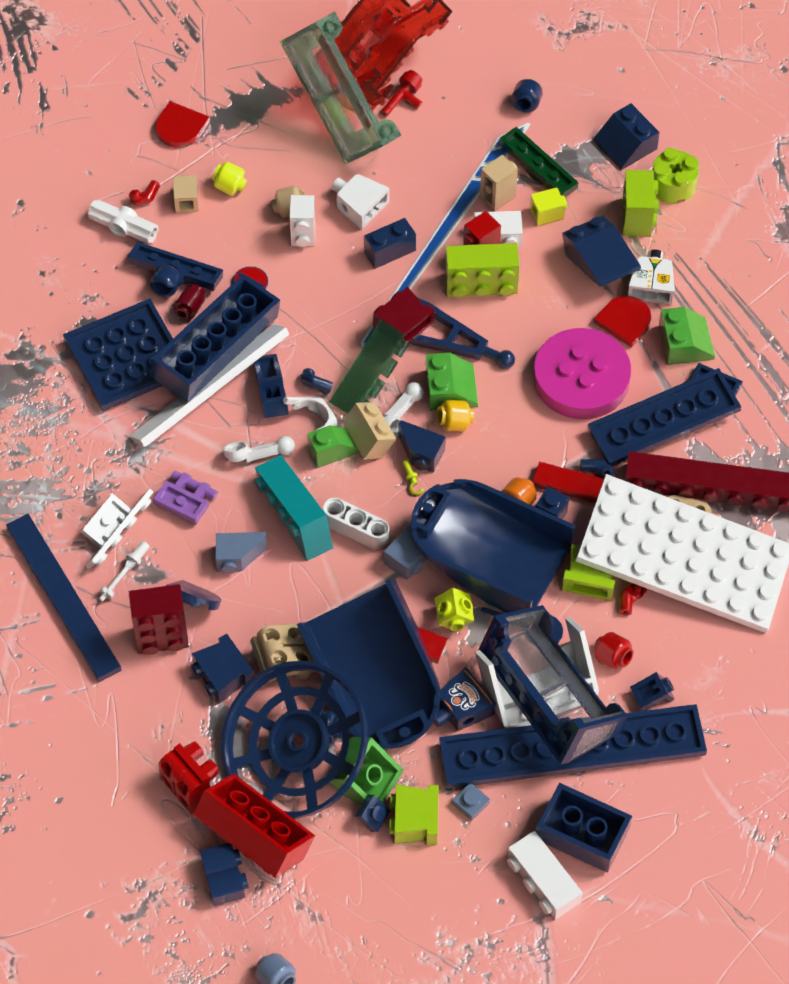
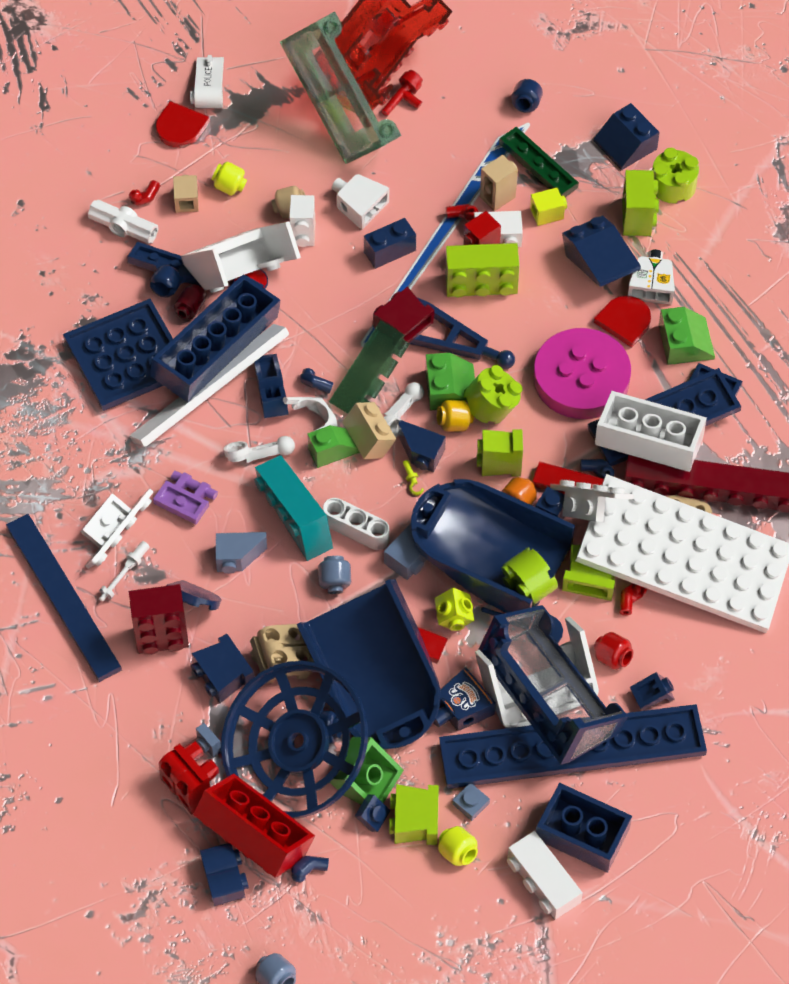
none -> white windscreen [181,221,301,293]
none -> white door [190,55,224,108]
none -> sand blue plate [196,723,221,758]
none -> dark blue arm [291,856,329,883]
none -> sand blue head [318,556,351,594]
none -> neon yellow head [438,826,478,866]
none -> red arm [445,204,478,221]
none -> lime brick [464,365,522,424]
none -> lime hips [477,429,523,476]
none -> lime brick [501,547,558,606]
none -> white bracket [550,480,633,522]
none -> white brick [595,391,707,472]

